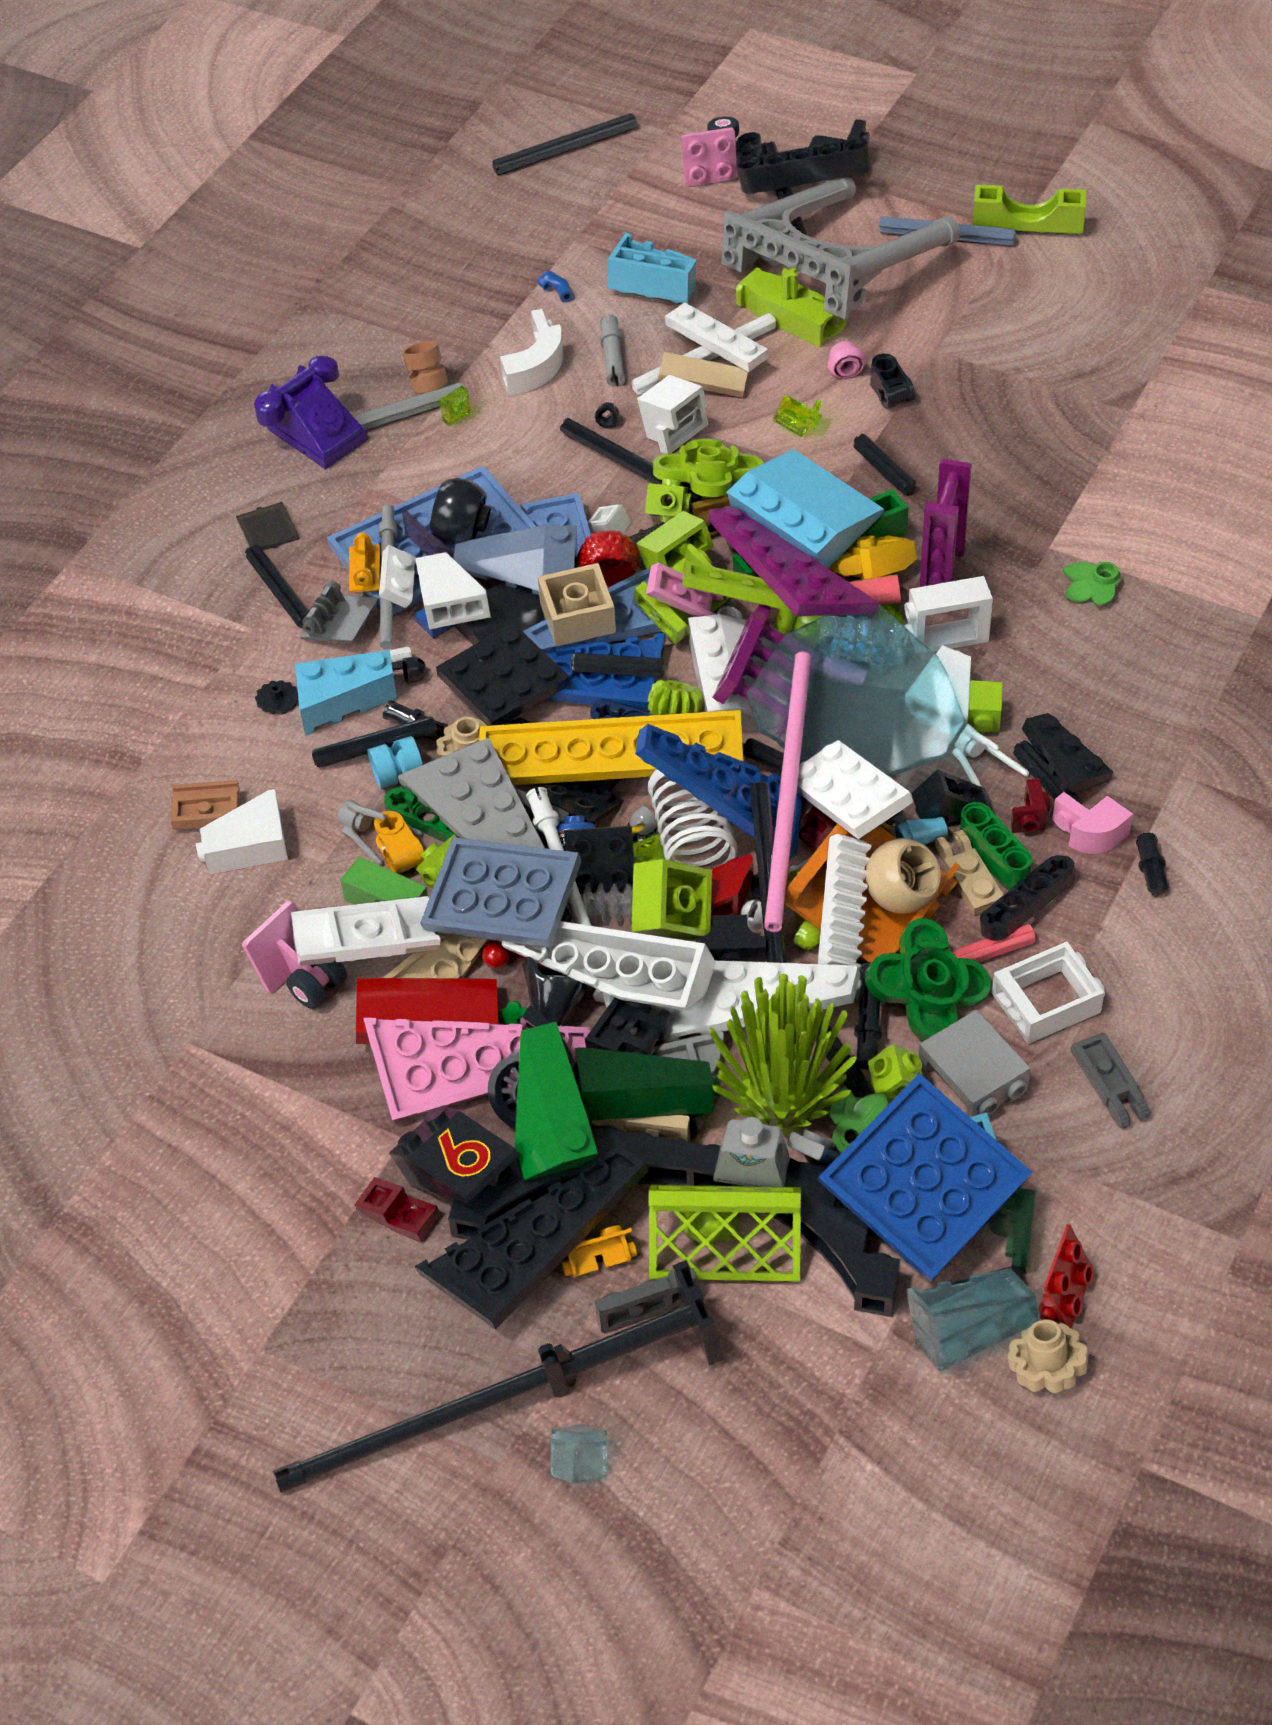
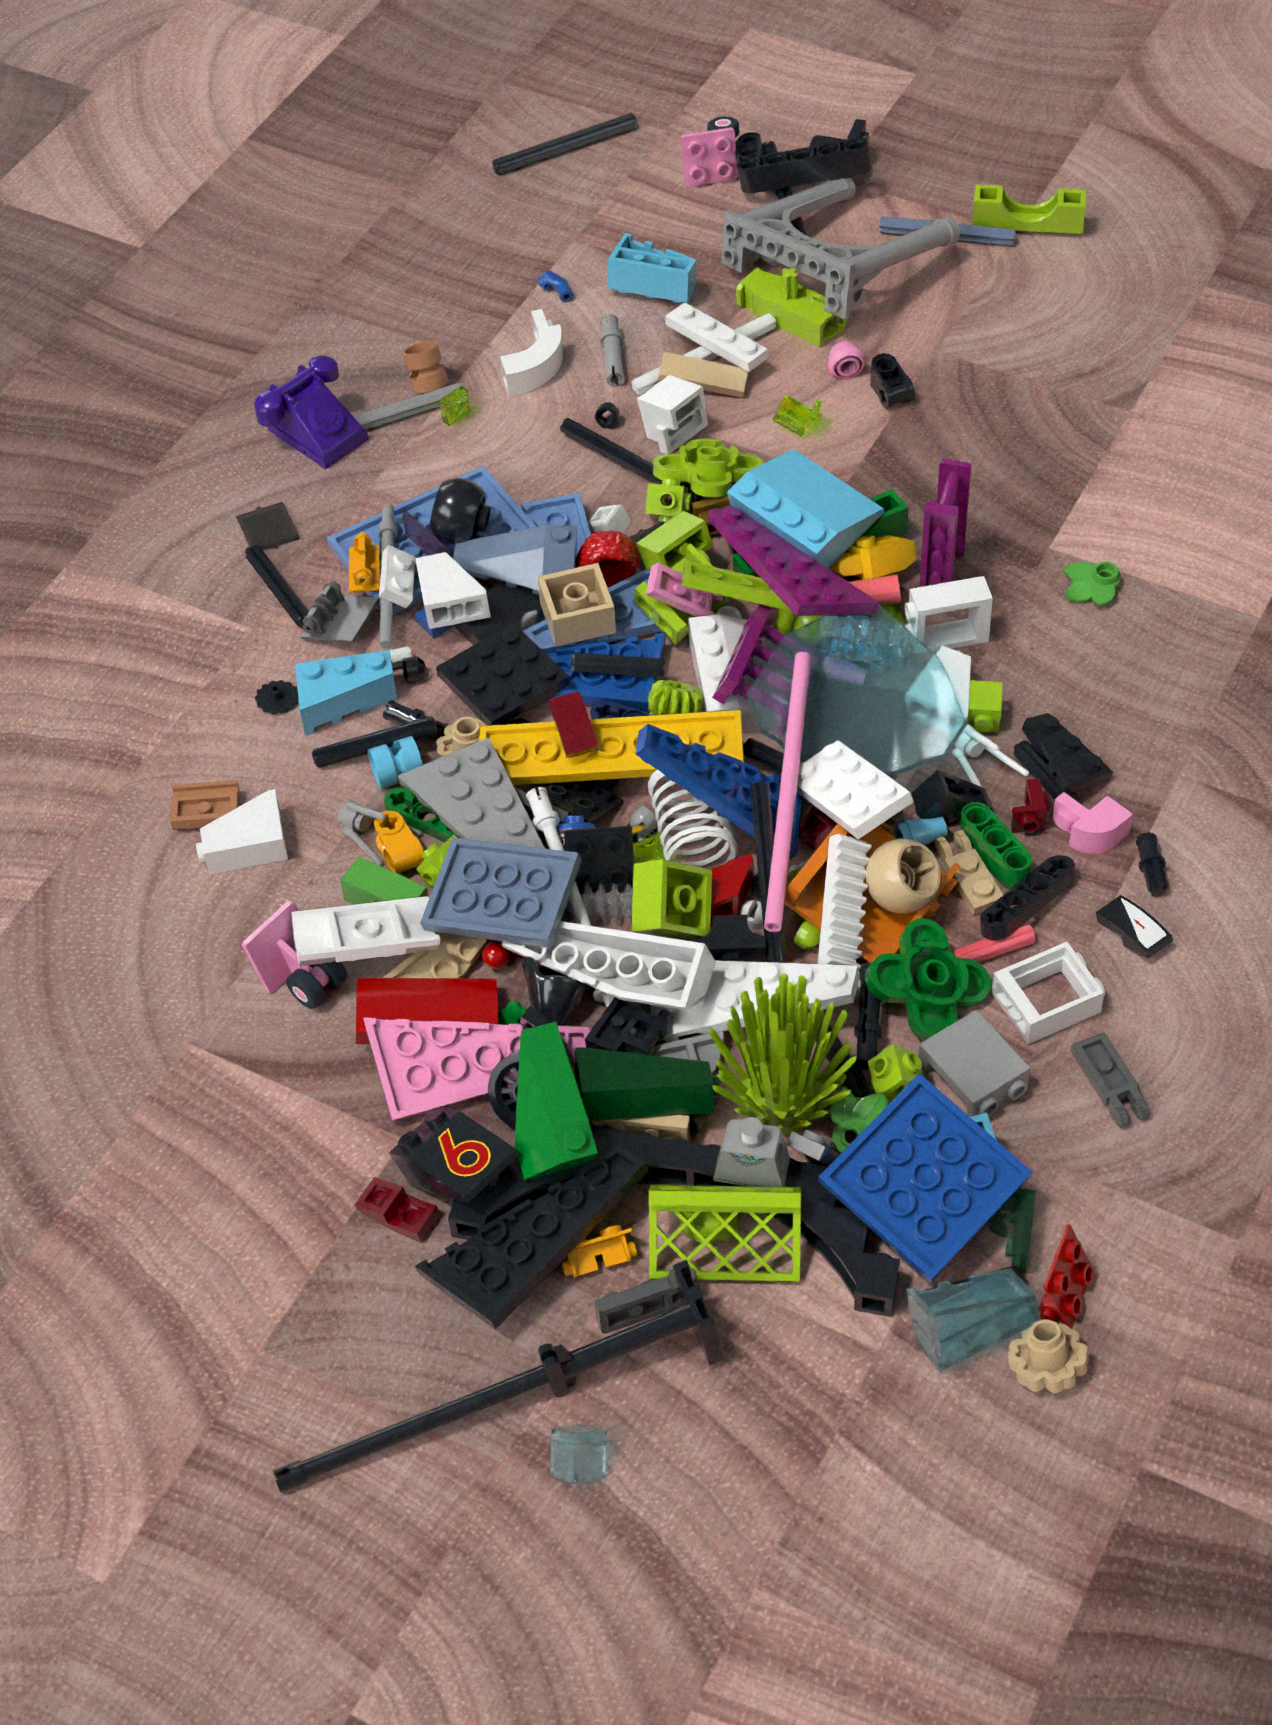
black axle [853,434,916,495] -> none
none -> dark red slope [548,691,598,759]
none -> slope [1096,895,1173,959]

